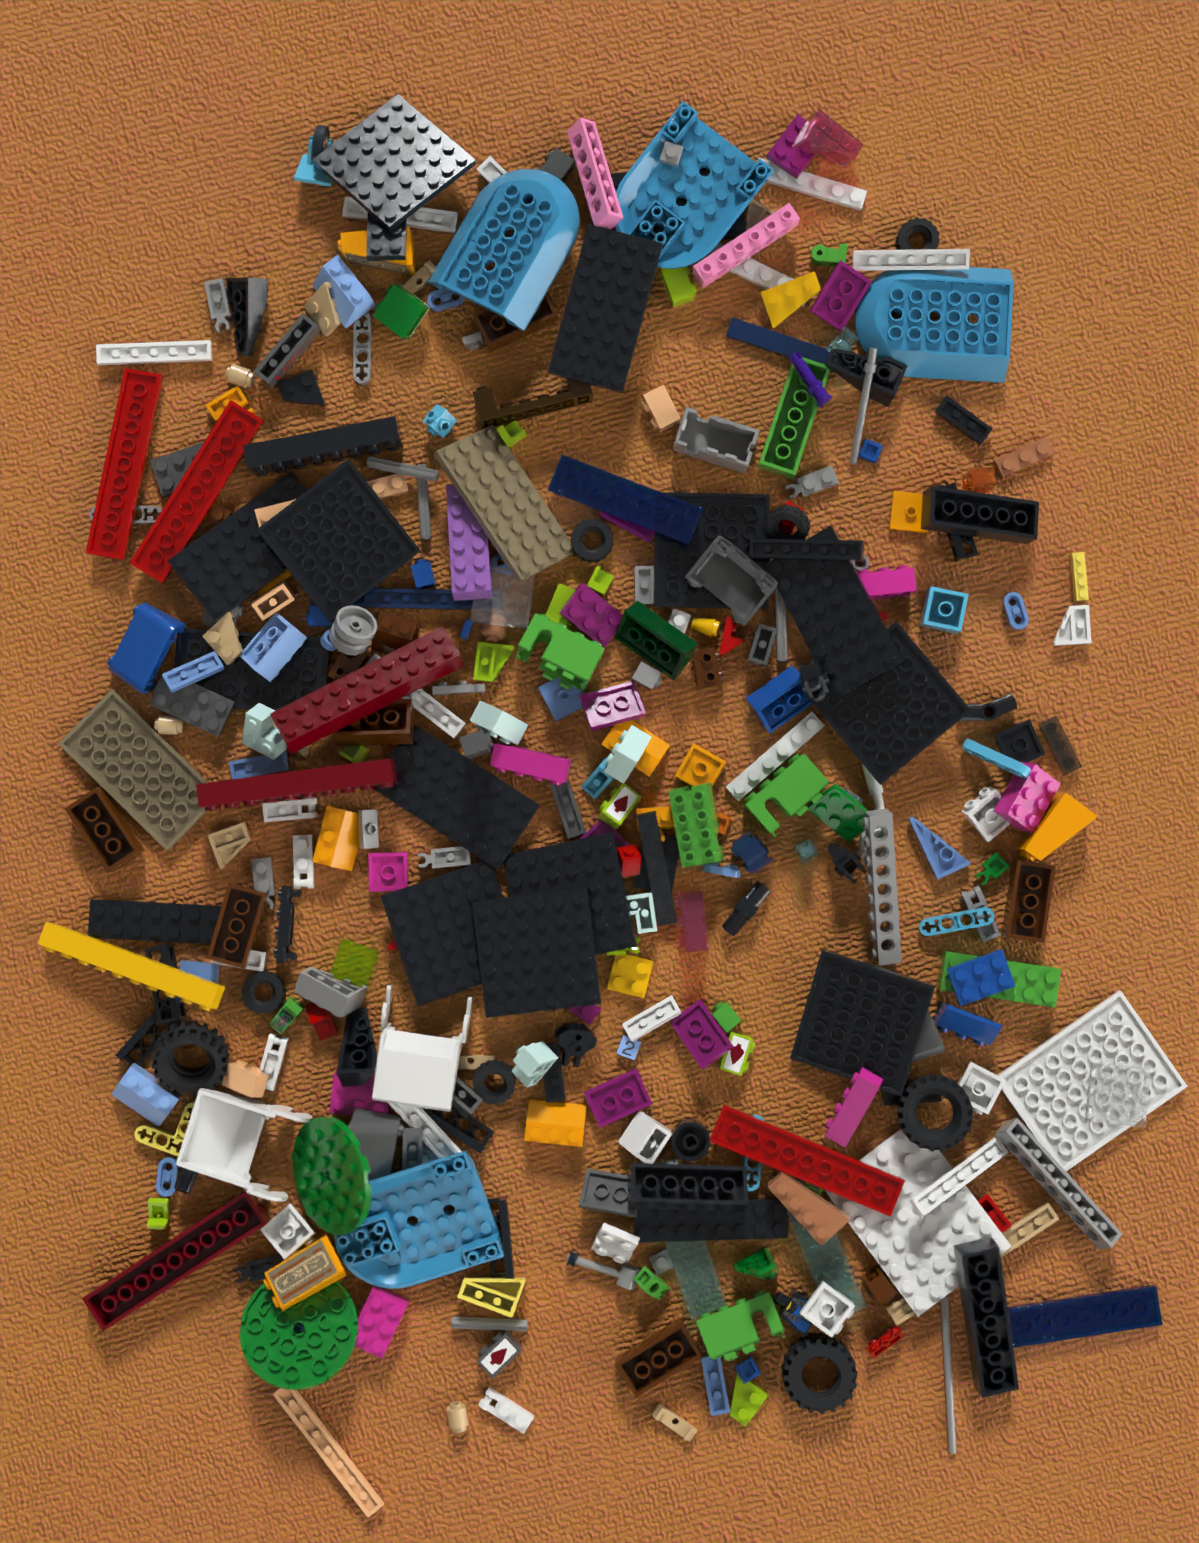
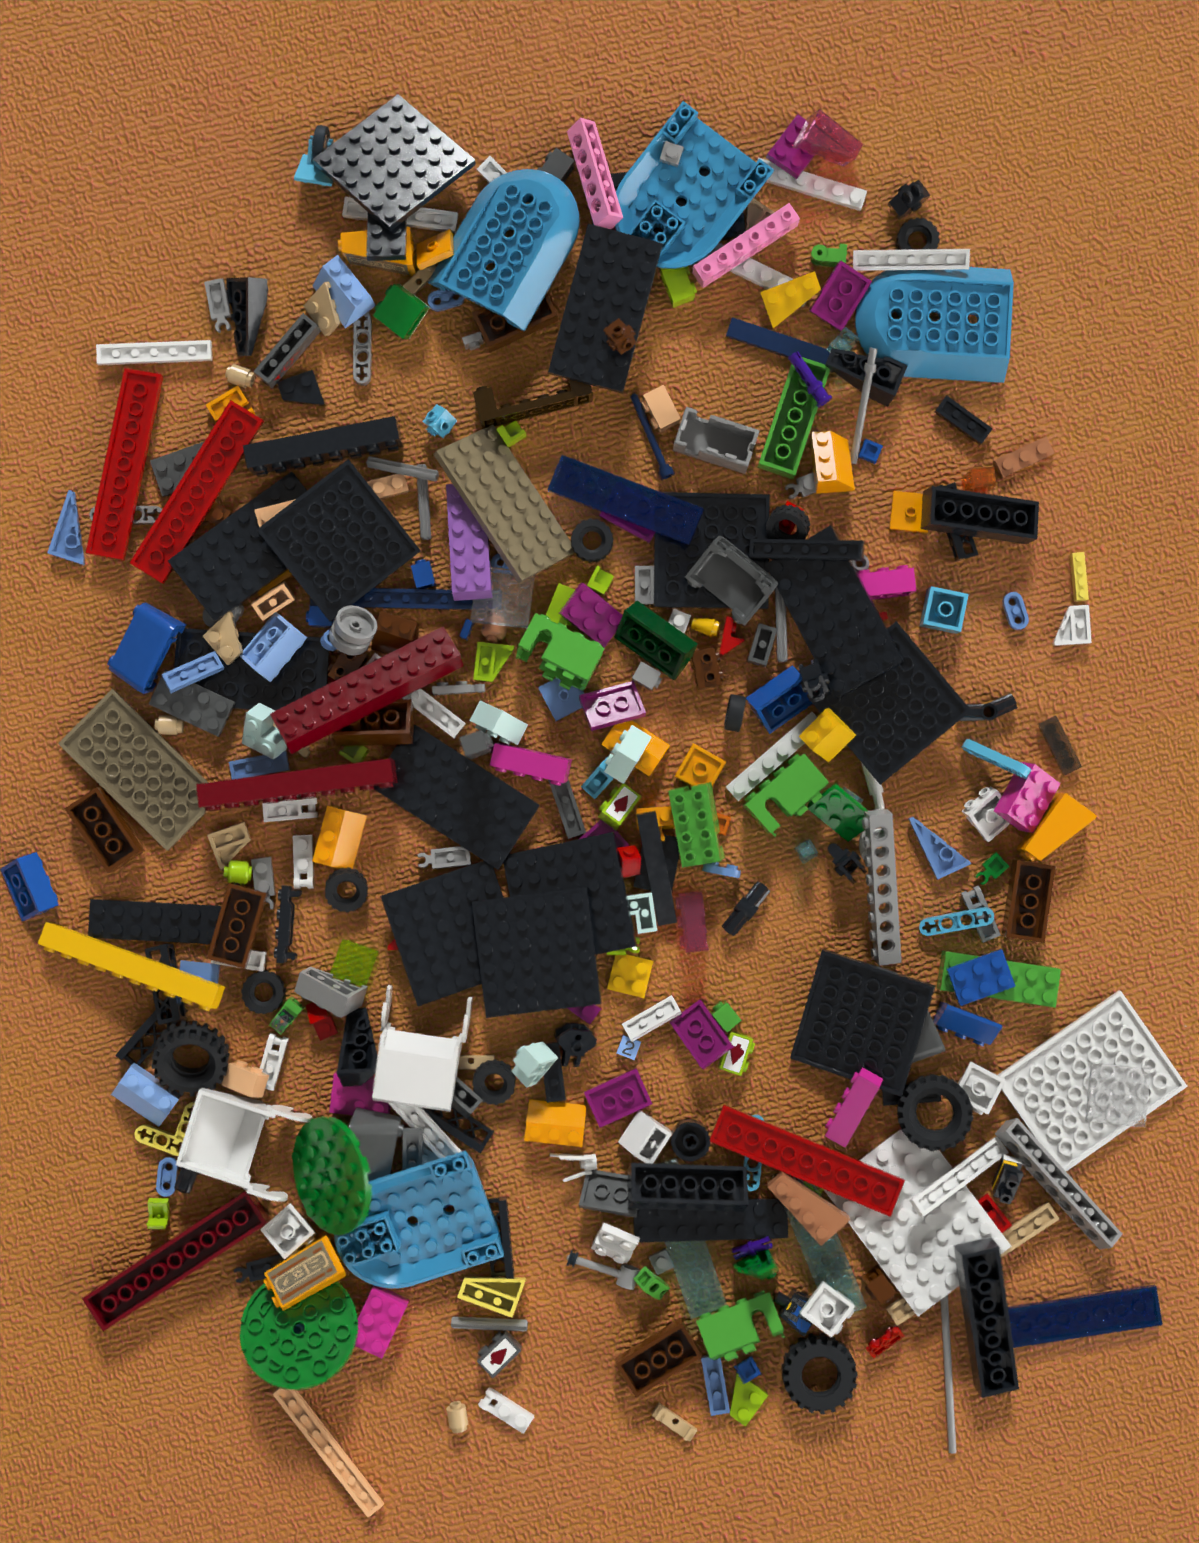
light grey plate [358,810,379,849] -> none
dark pink plate [368,852,408,892] -> none
dark blue brick [731,829,774,874] -> none
black plate [993,719,1045,763] -> none
none -> blue slope [0,852,59,922]
none -> medium blue wing [47,490,85,565]
none -> lime head [223,860,252,886]
none -> black tyre [325,867,368,912]
none -> light orange plate [417,229,454,270]
none -> white plant [550,1153,597,1182]
none -> reddish brown brick [603,318,636,355]
none -> dark blue piece [630,393,675,480]
none -> black tyre [724,694,746,732]
none -> dark purple pin [732,1236,773,1260]
none -> yellow slope [799,708,856,762]
none -> light orange slope [810,431,855,494]
none -> black hinge [888,180,930,219]
none -> black hips [992,1154,1024,1204]

